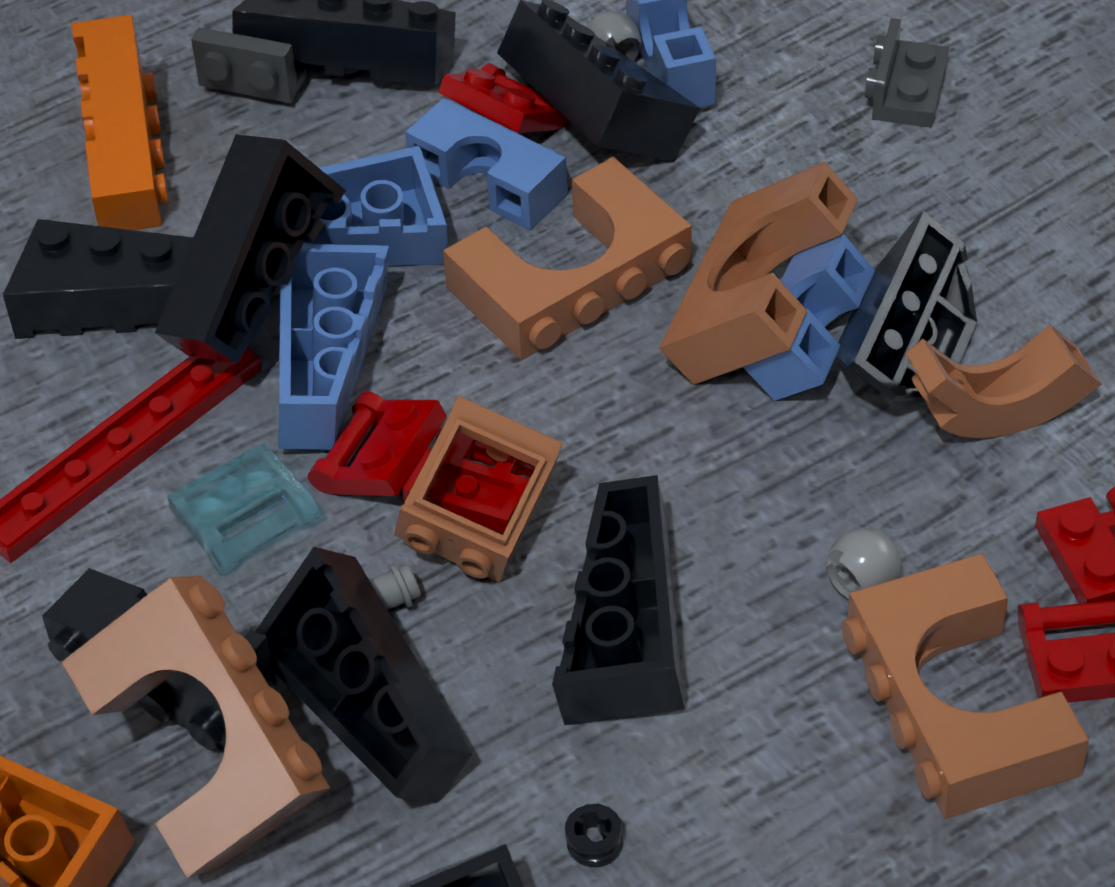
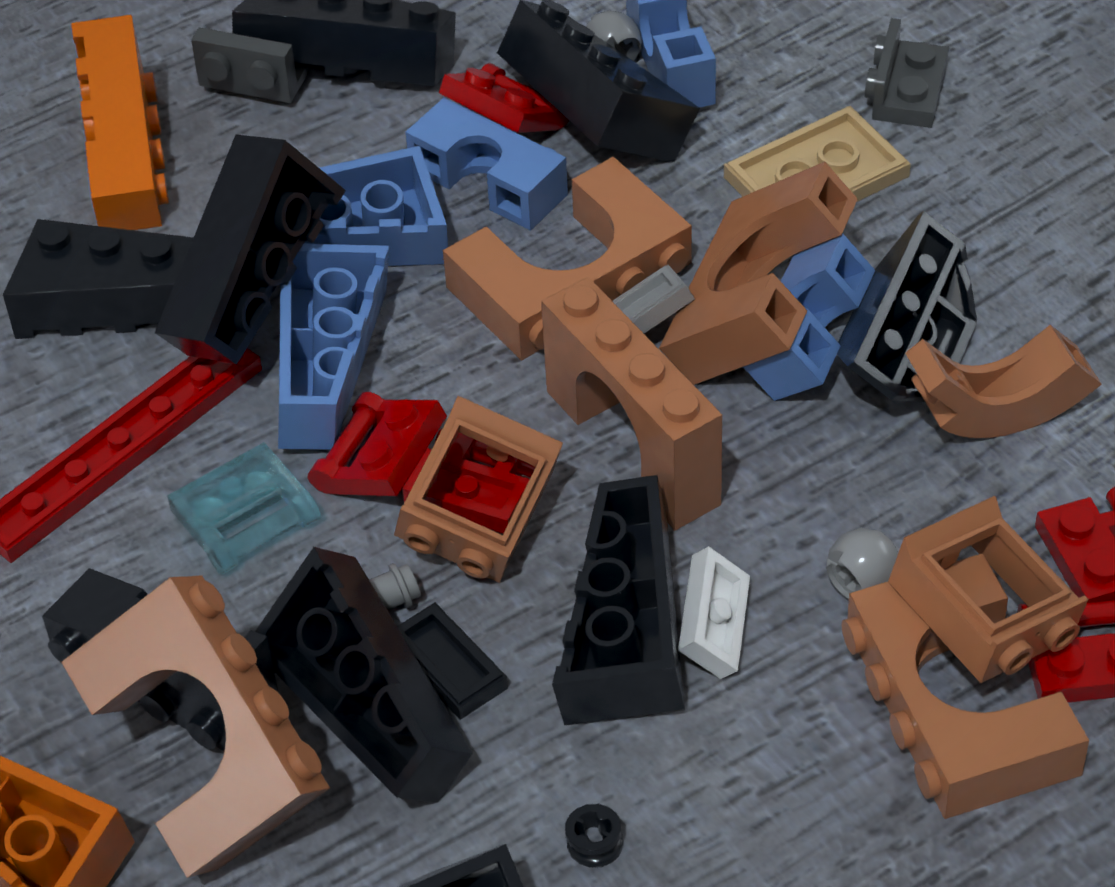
none -> black tile [397,602,508,720]
none -> nougat arch [541,277,722,531]
none -> light grey tile [613,265,695,333]
none -> white plate [678,546,750,679]
none -> tan tile [724,105,911,202]
none -> nougat window [888,496,1089,683]

